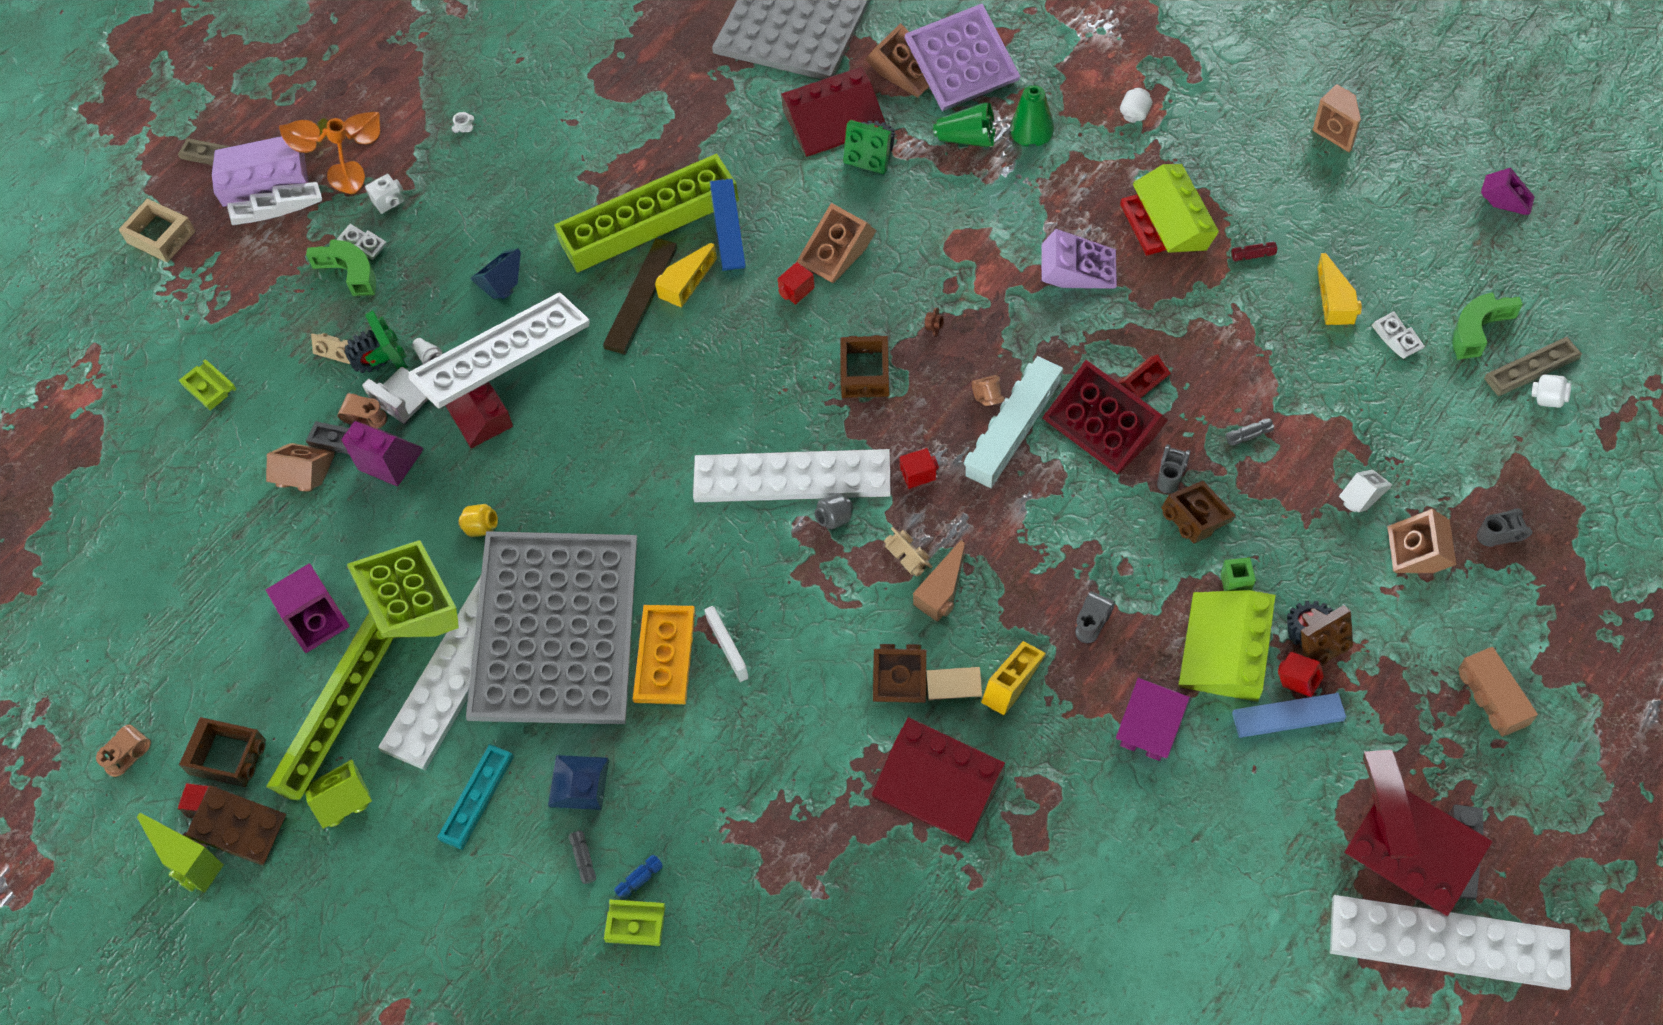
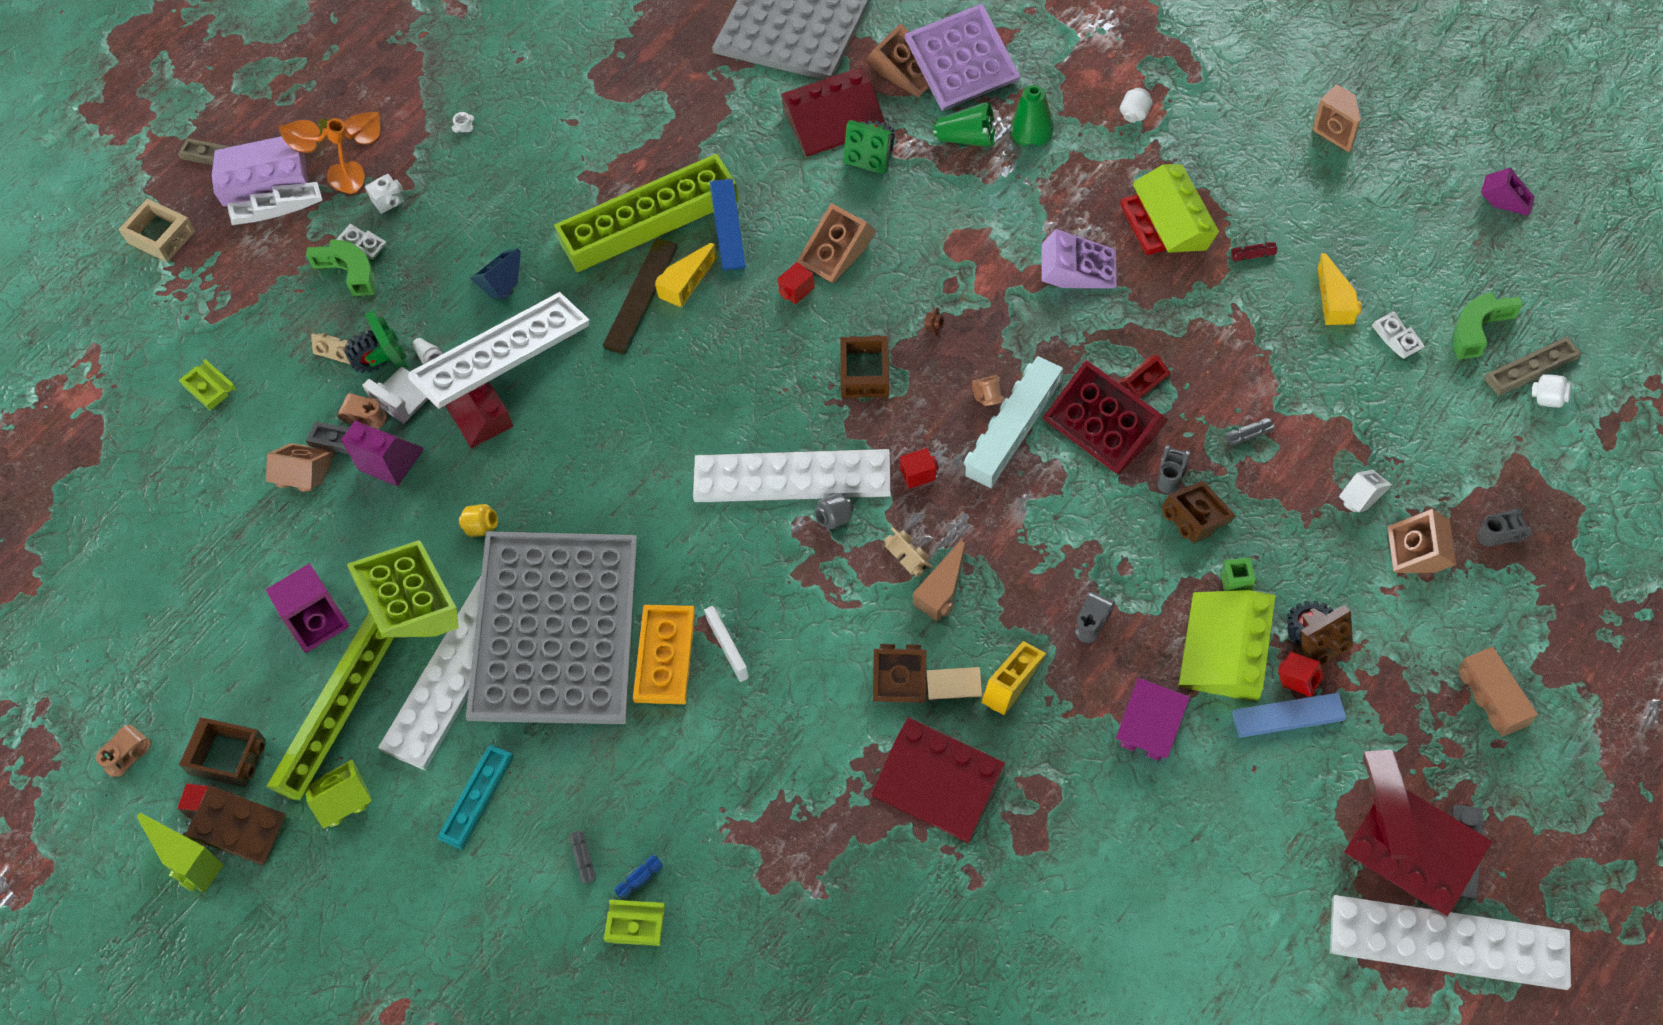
dark blue slope [548,755,609,810] -> none

